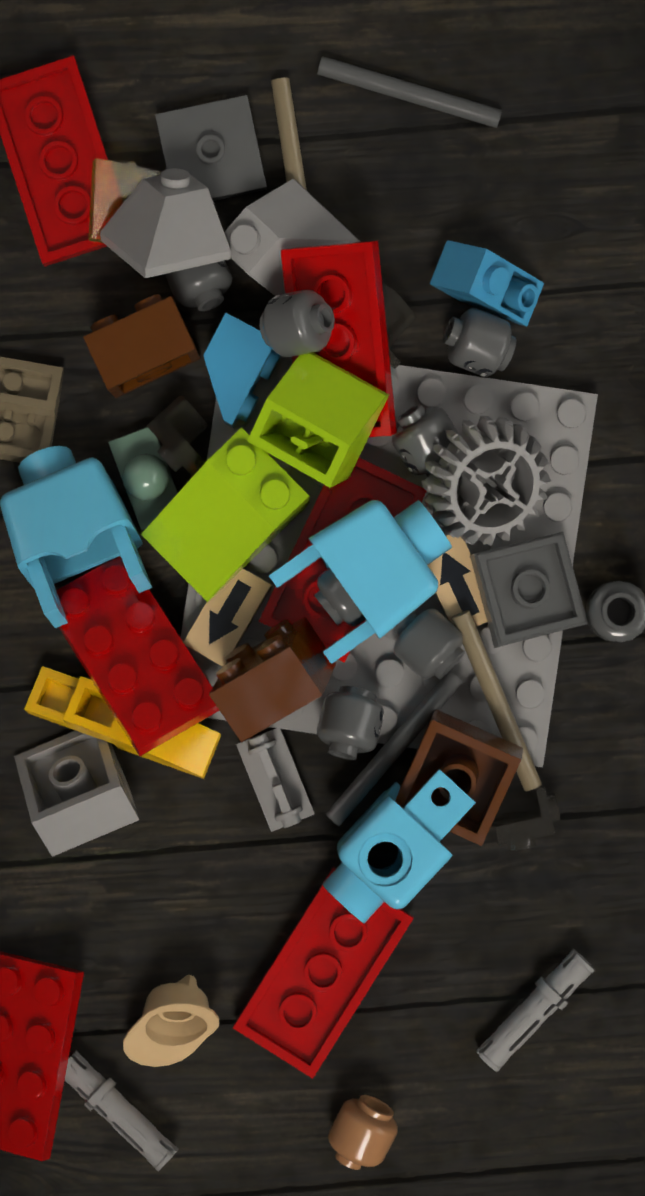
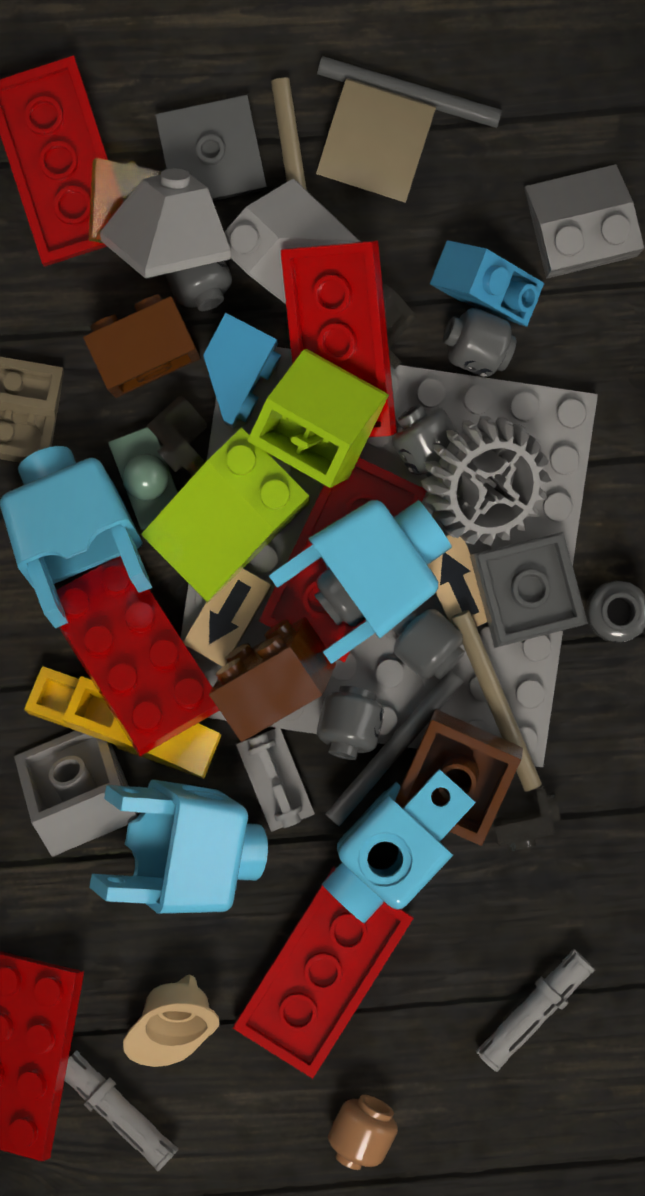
dark grey head [259,290,335,357] -> none
none -> medium azure piece [89,780,268,914]
none -> dark tan slope [316,78,437,203]
none -> light grey slope [524,164,644,279]

